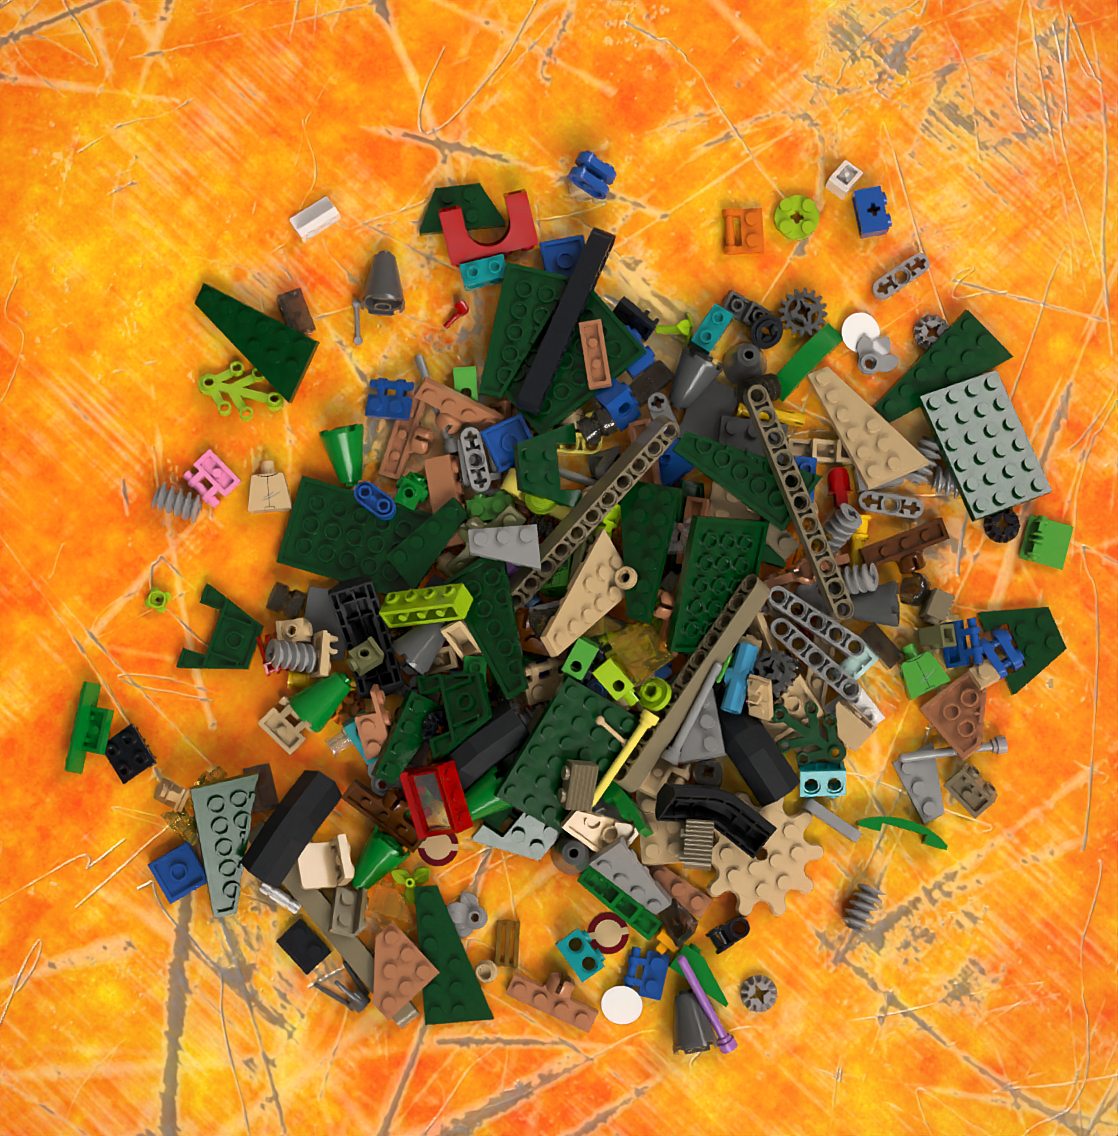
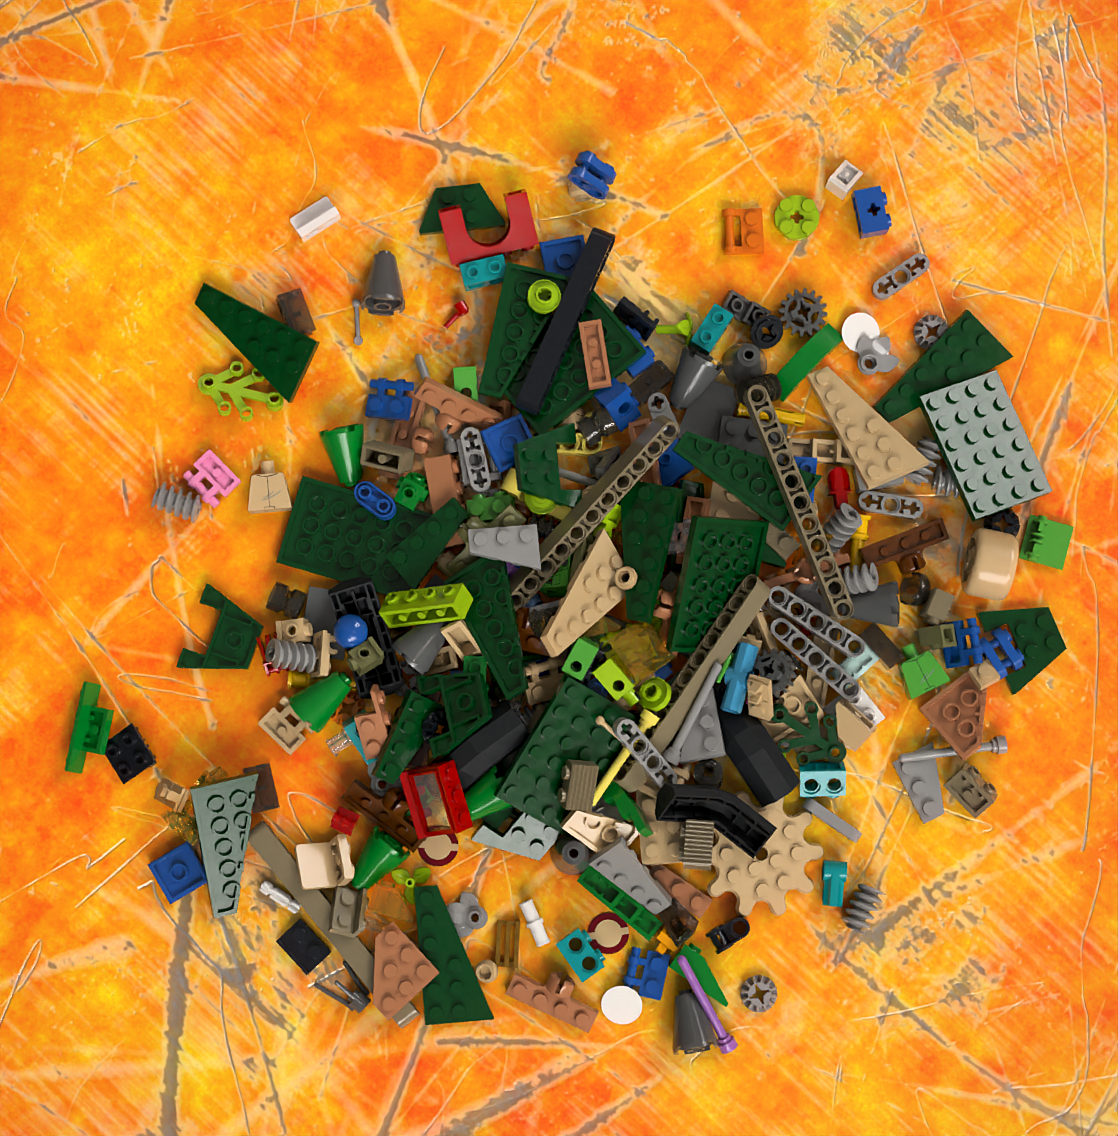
lime plate [145,587,171,613] -> none
black piece [240,770,342,888] -> none
green slope [855,816,948,850] -> none
none -> red arm [330,806,360,836]
none -> blue hair [334,614,368,649]
none -> dark tan brick [360,440,415,474]
none -> white pin [519,899,550,947]
none -> lime plate [527,279,561,314]
none -> light grey beam [613,717,677,788]
none -> teal piece [822,860,847,907]
none -> tan wheel [961,528,1019,601]

